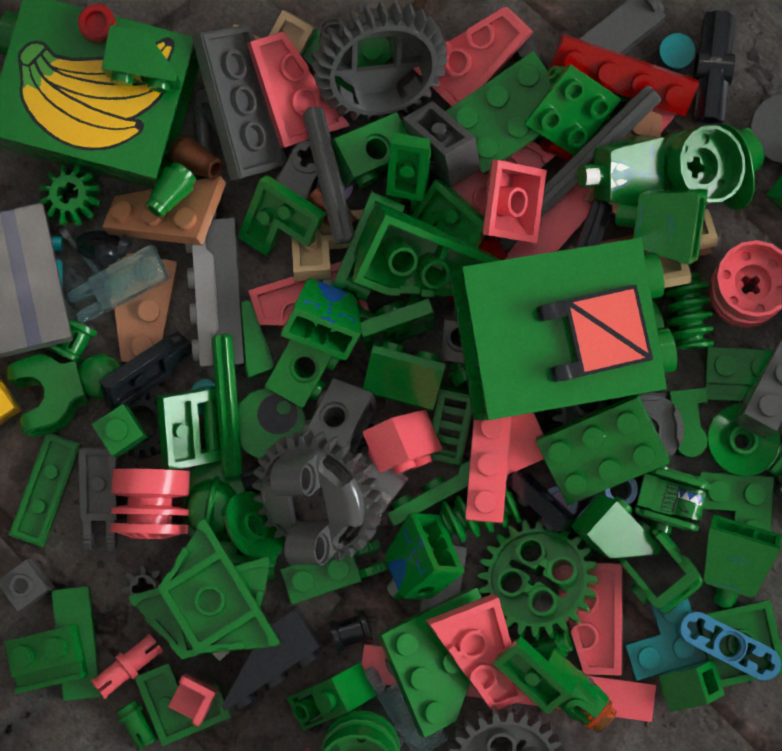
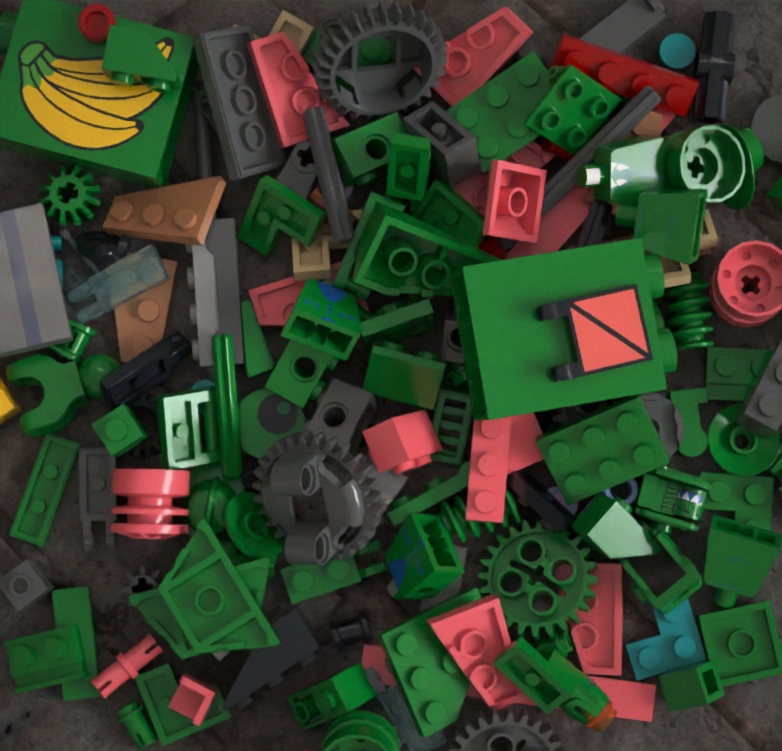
green cone [145,162,196,219] -> none
copper cone [168,137,223,179] -> none
dark azure beam [678,611,781,680] -> none

